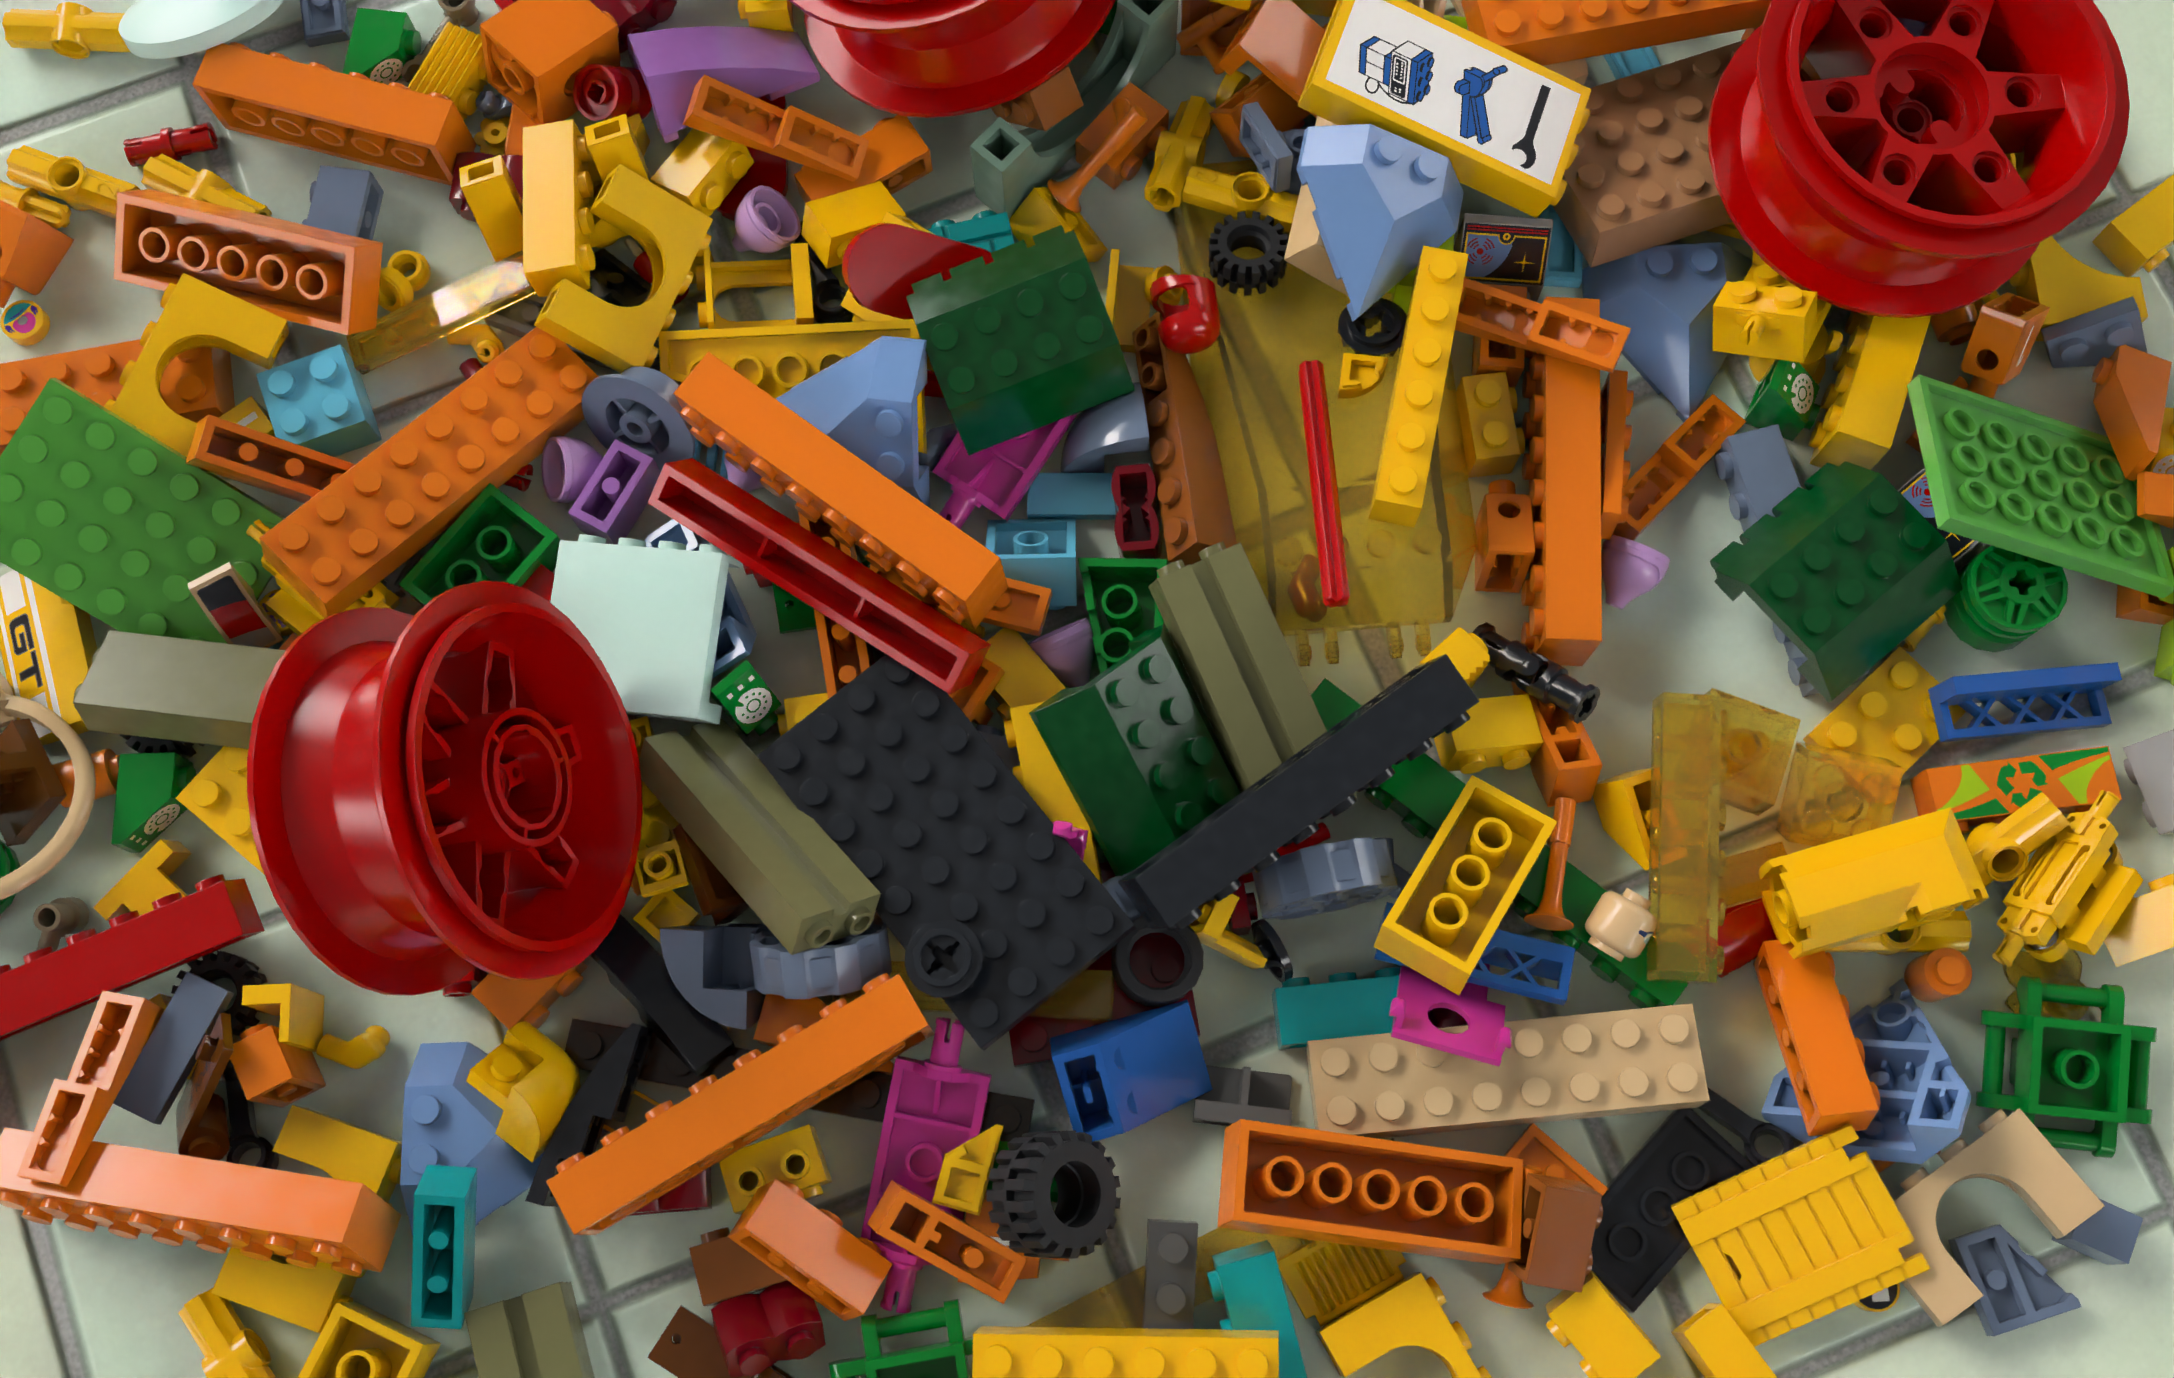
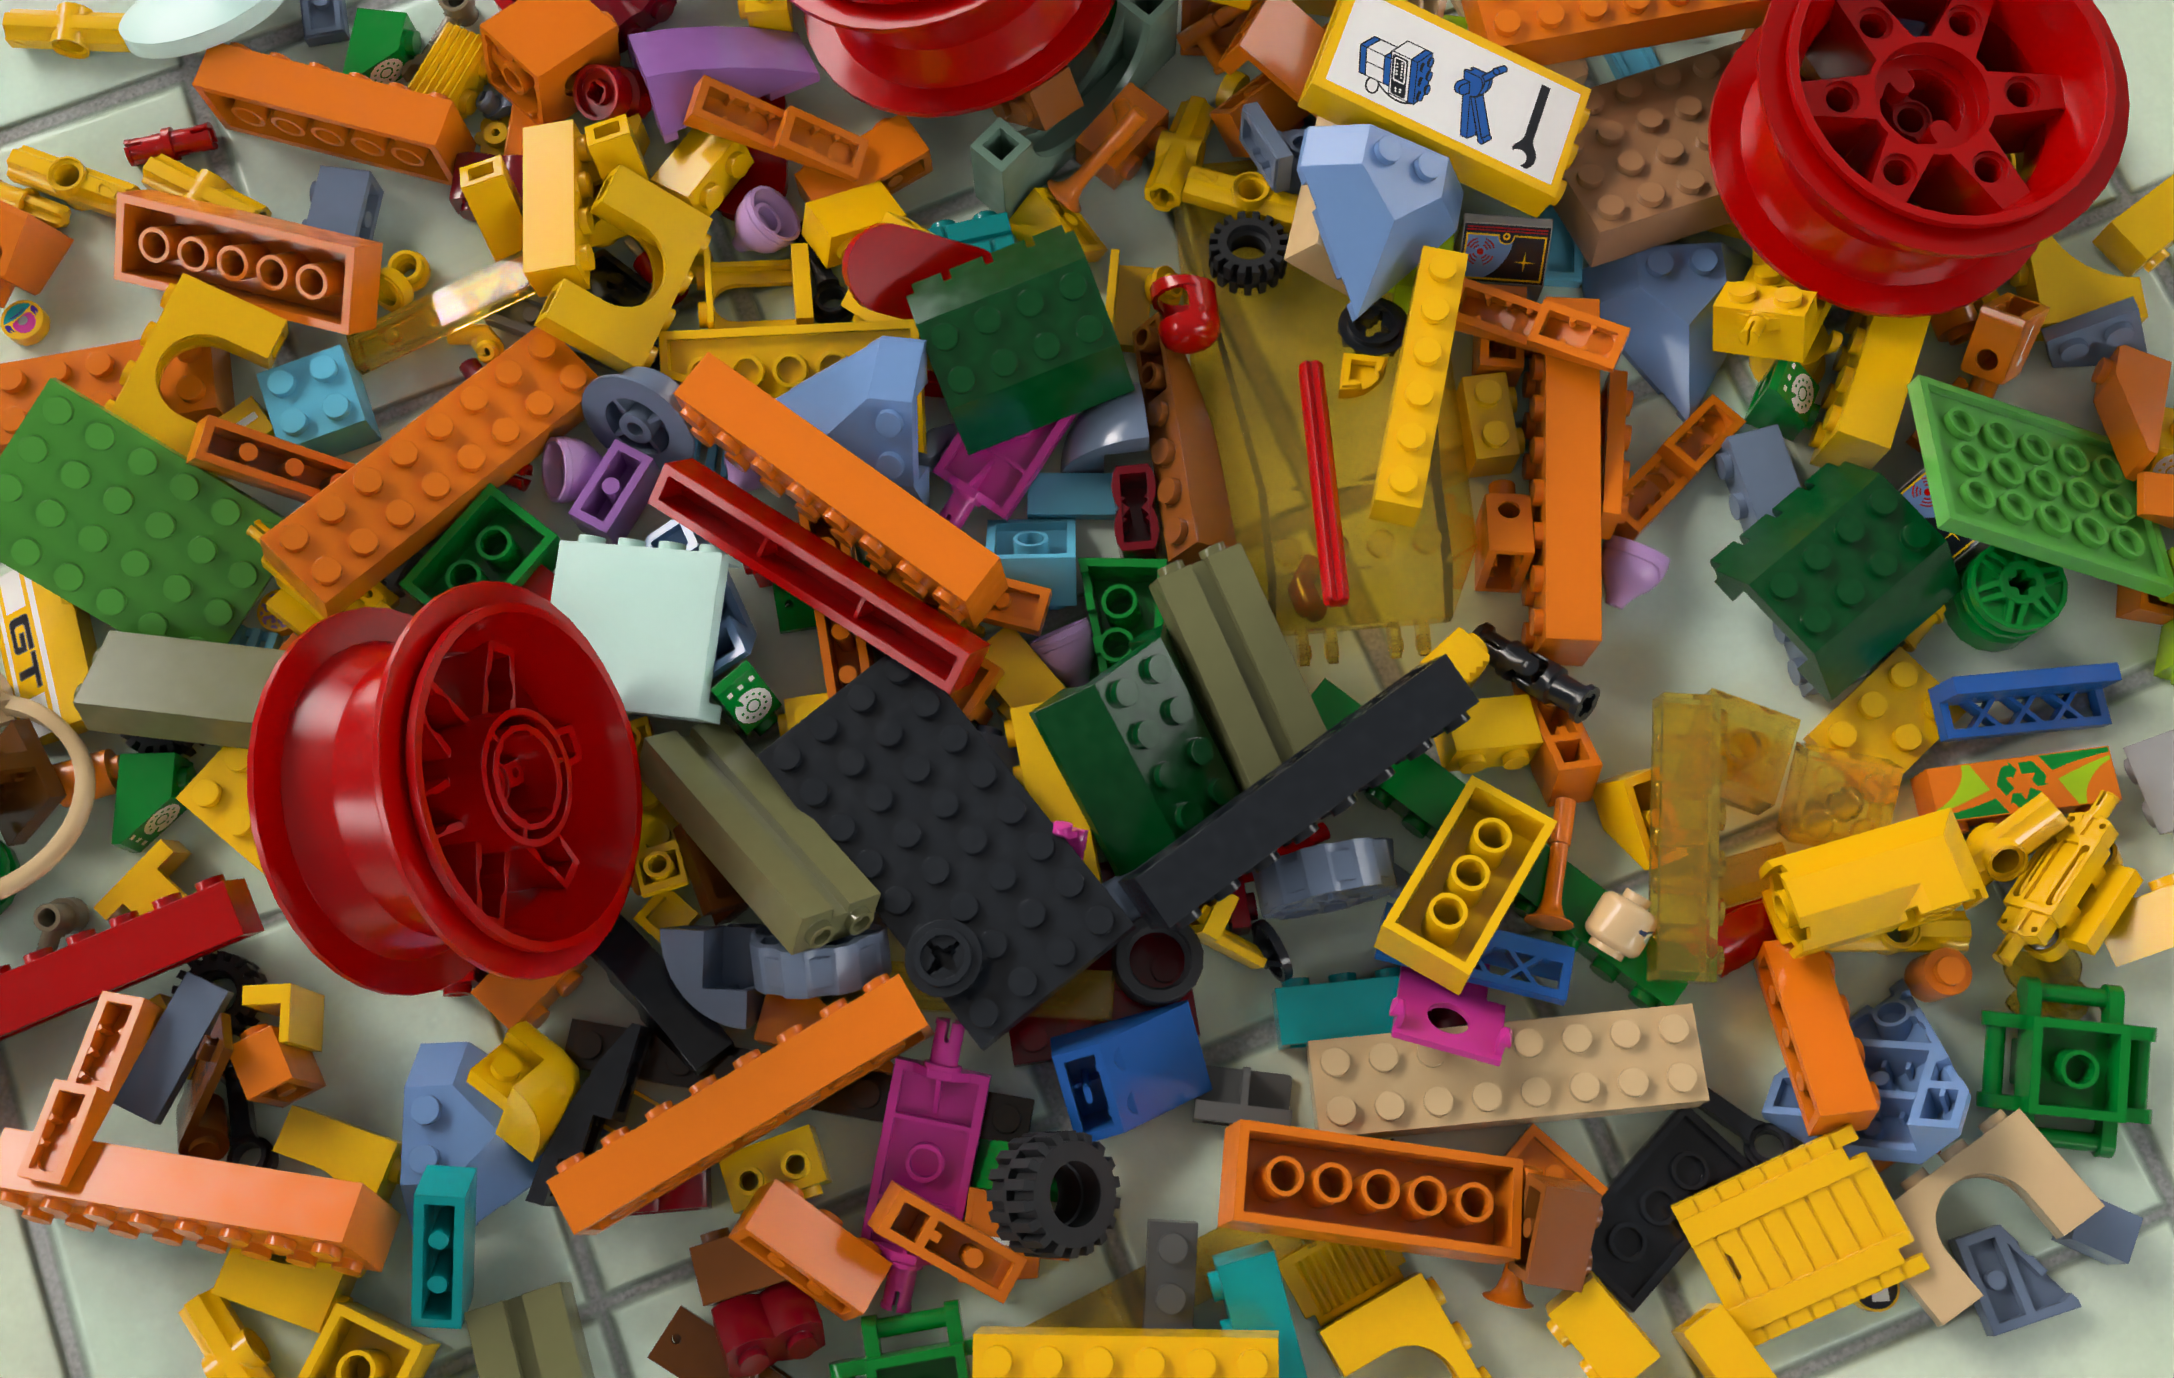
slope [187,562,283,648] -> none
yellow arm [316,1025,390,1069] -> none
yellow tile [932,1124,1004,1216] -> none

